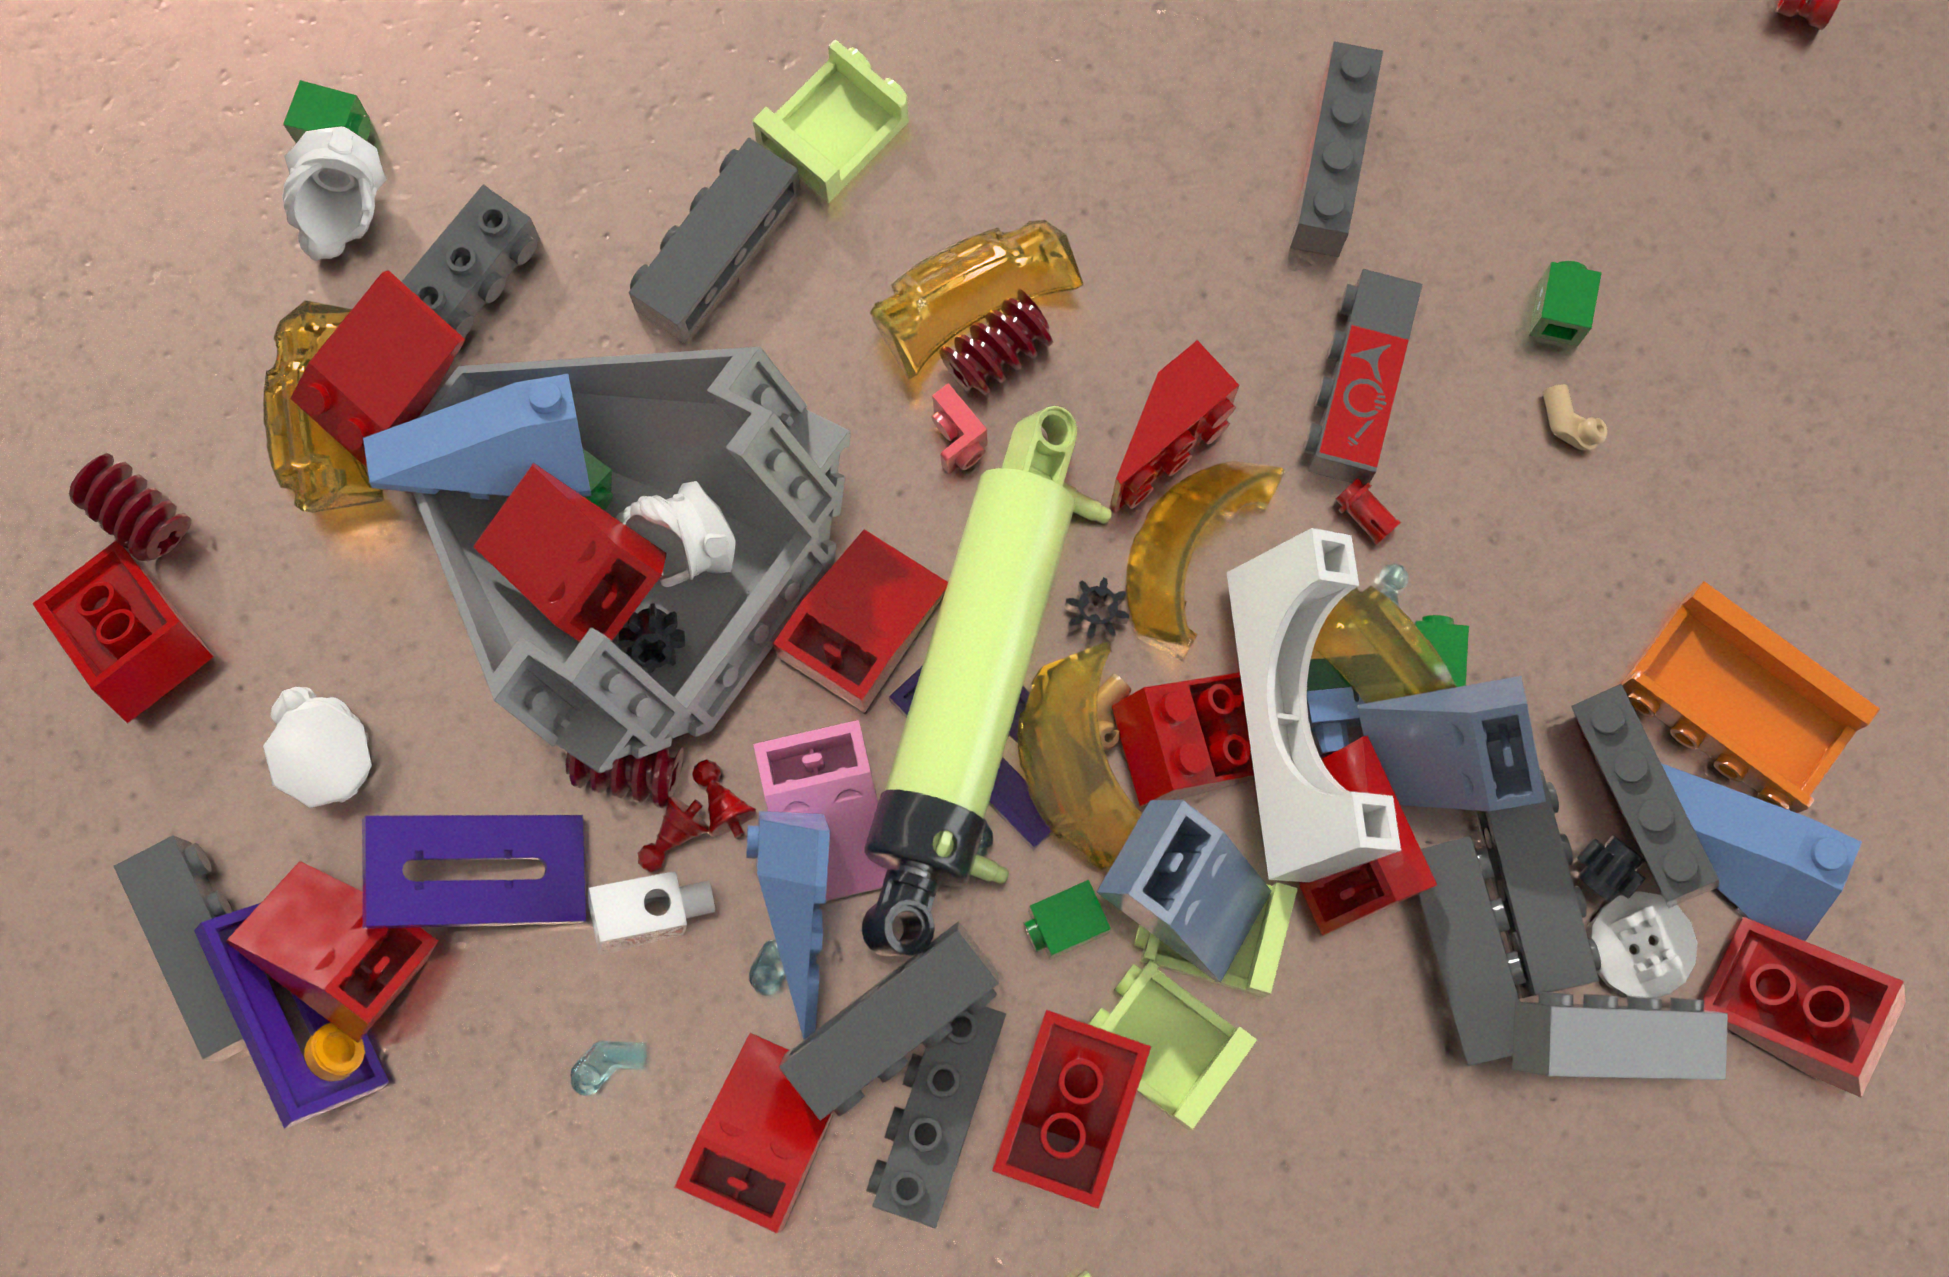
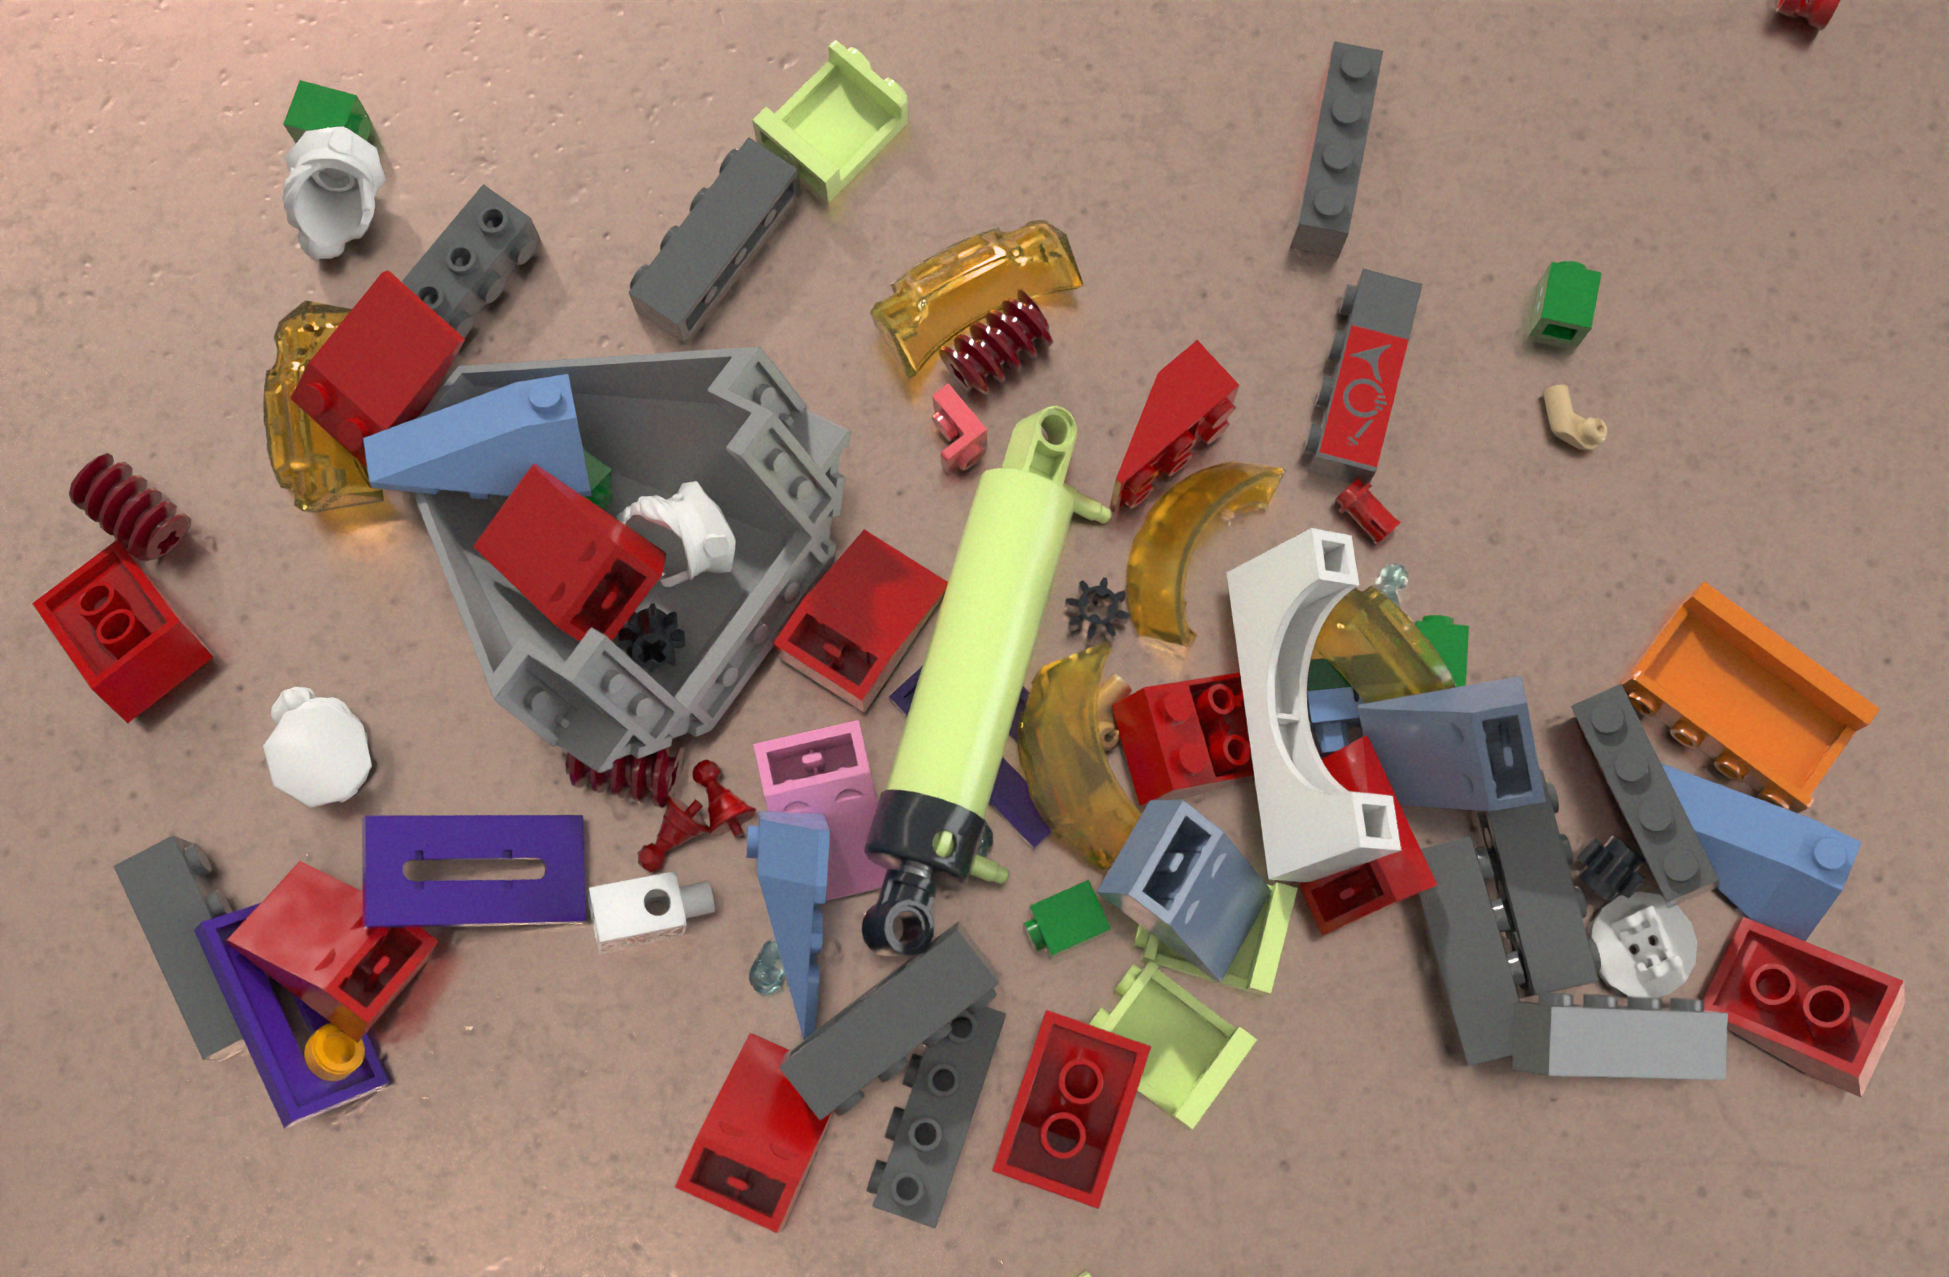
clear light blue arm [570,1041,647,1096] -> none

